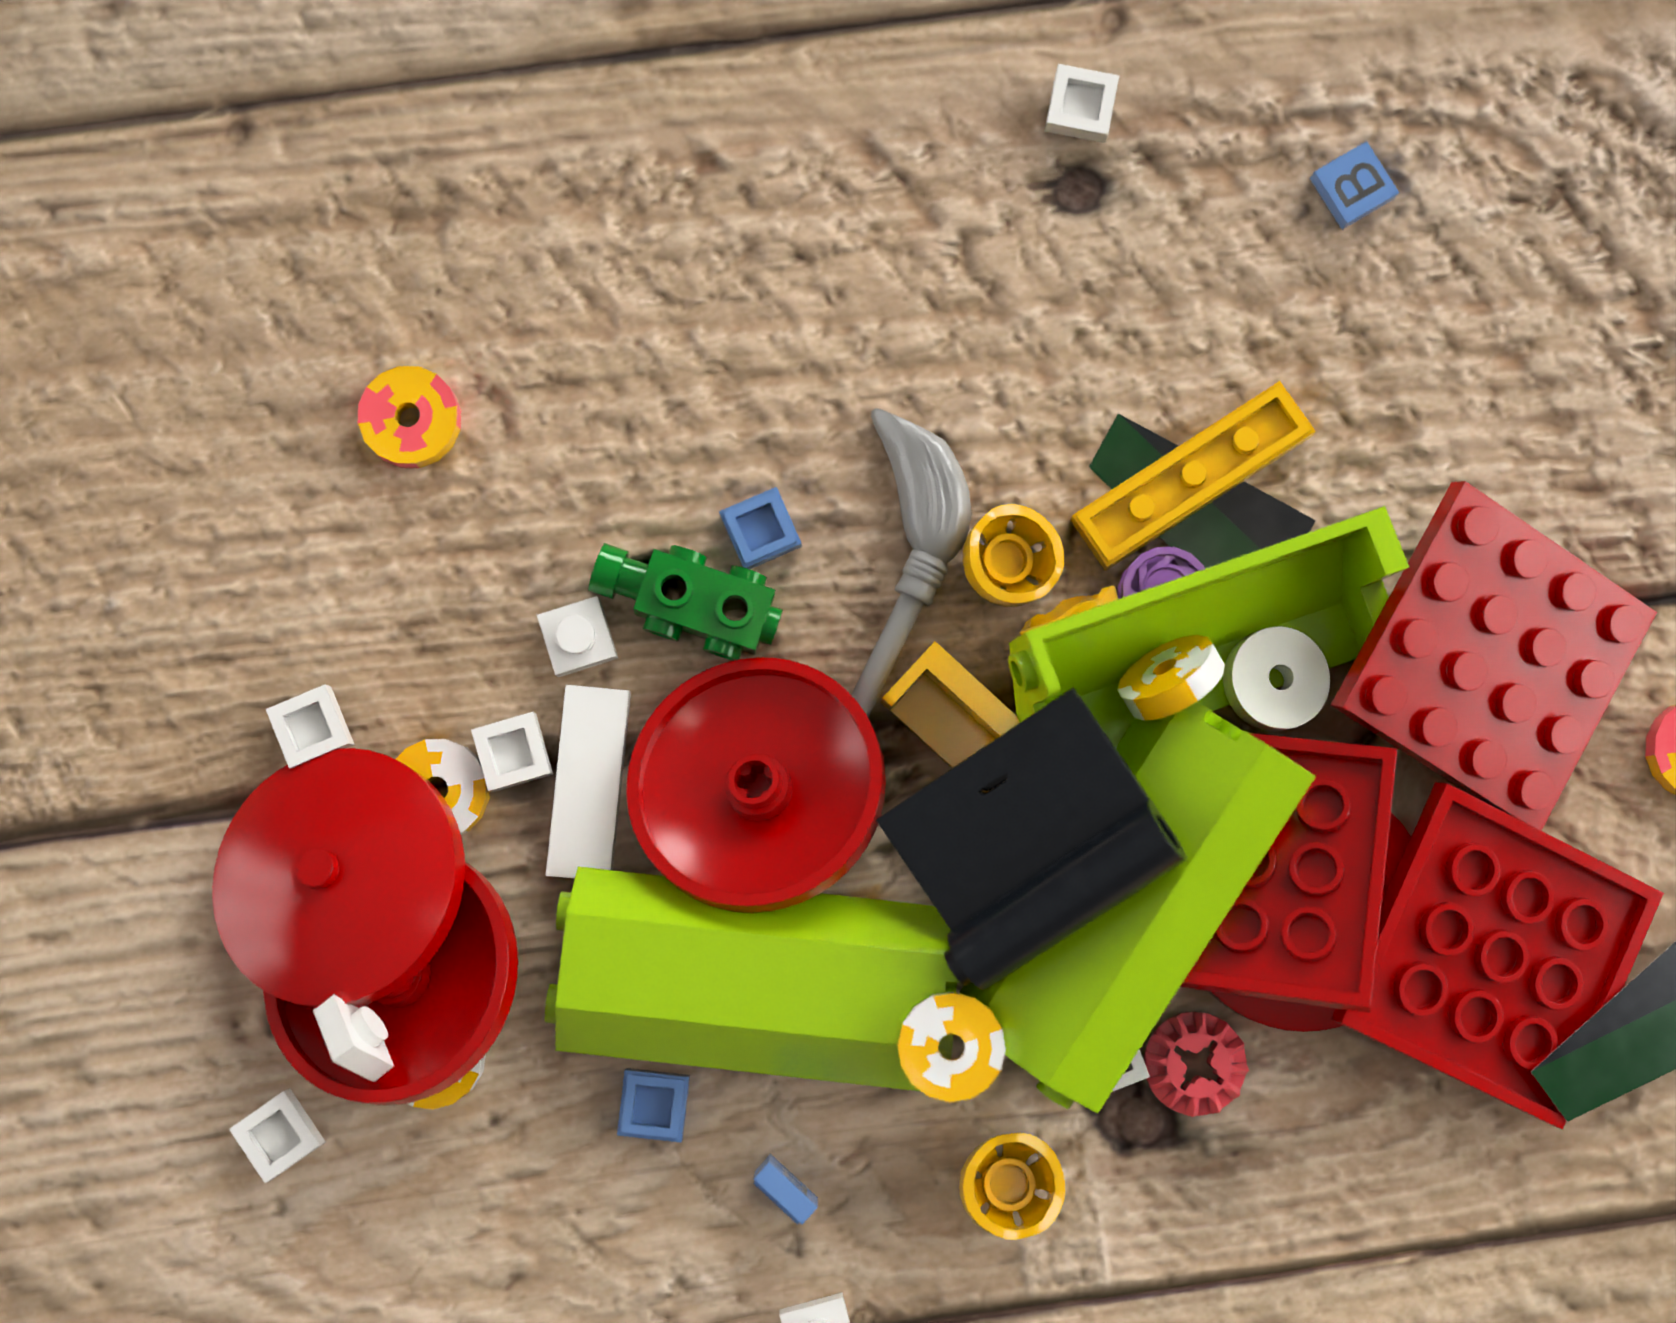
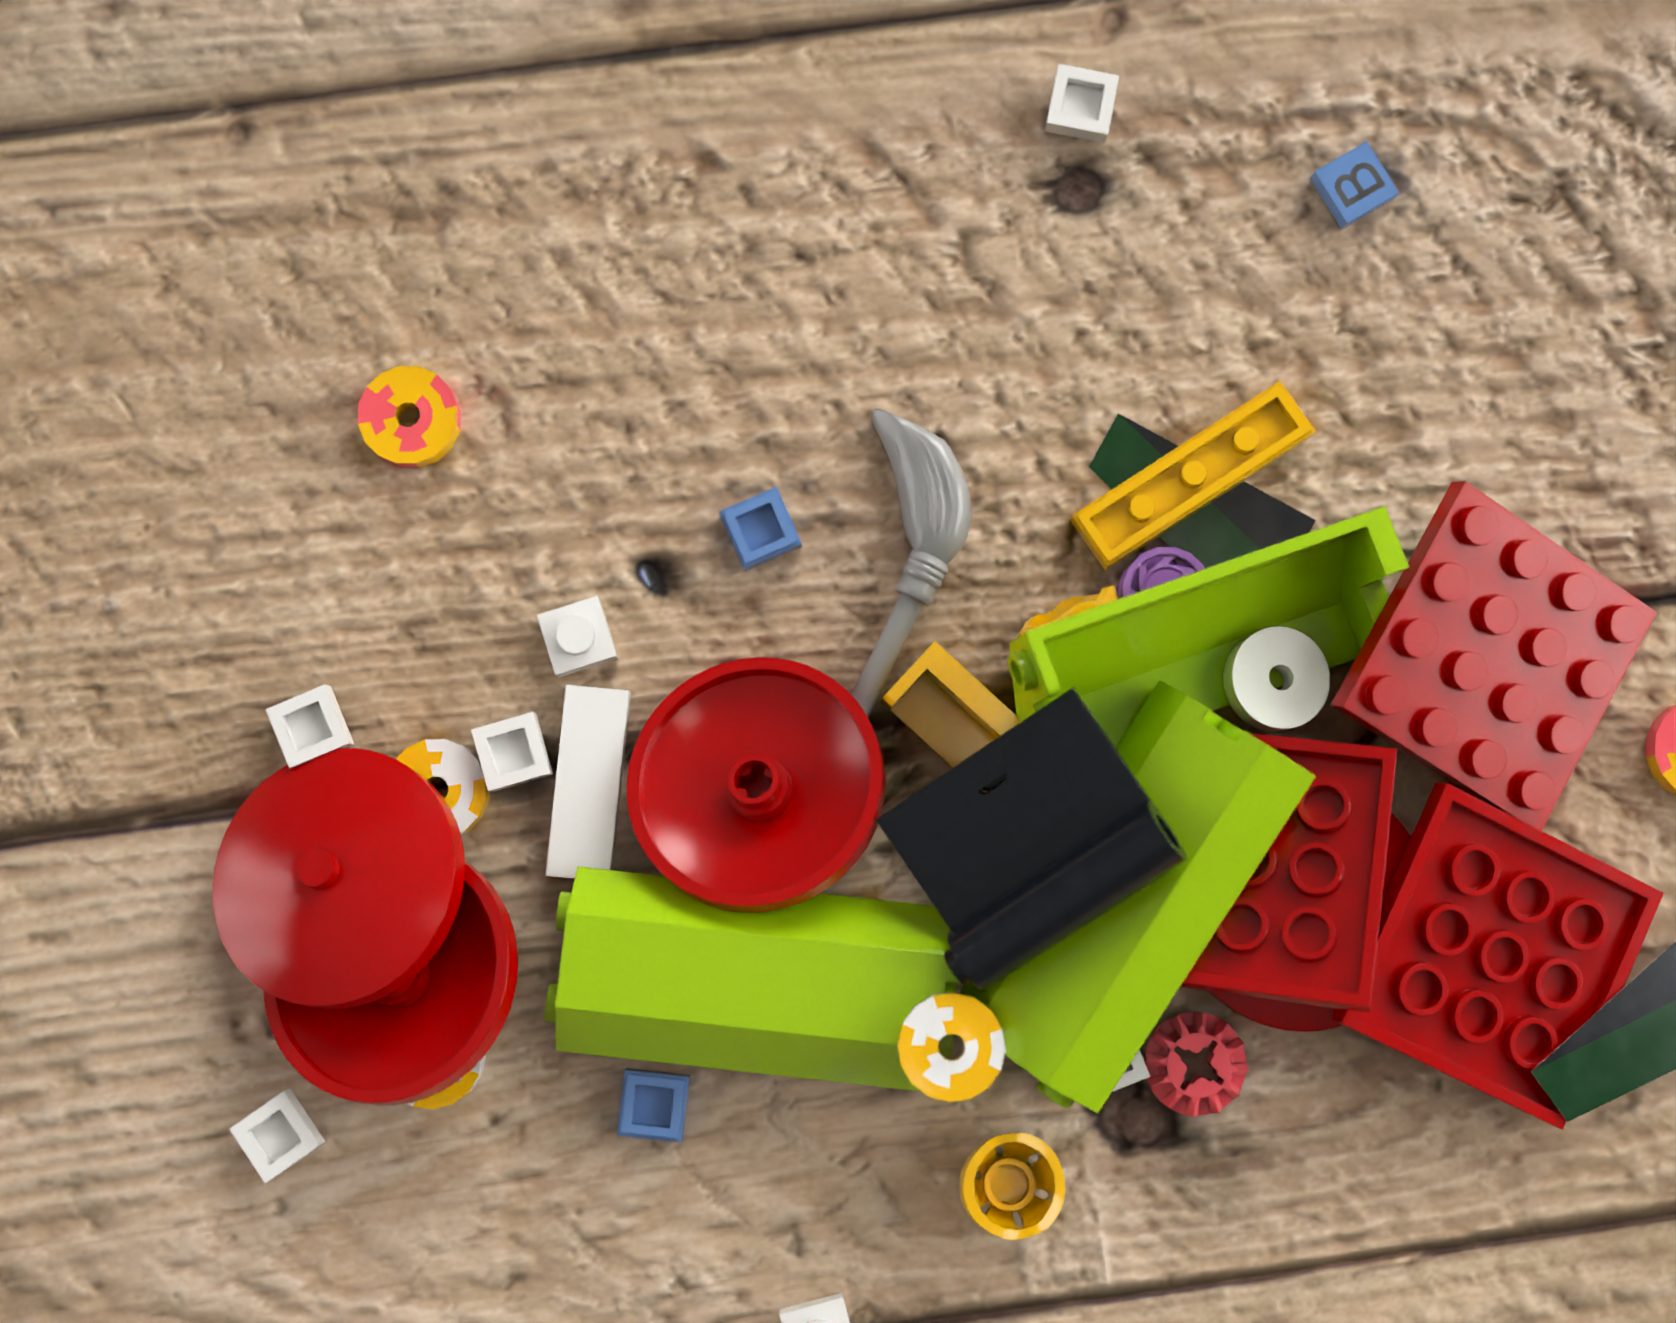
white plate [313,995,394,1082] -> none
green brick [588,543,783,661] -> none
medium blue tile [753,1153,818,1225] -> none
yellow helmet [963,504,1064,607] -> none
yellow piece [1118,635,1225,721] -> none

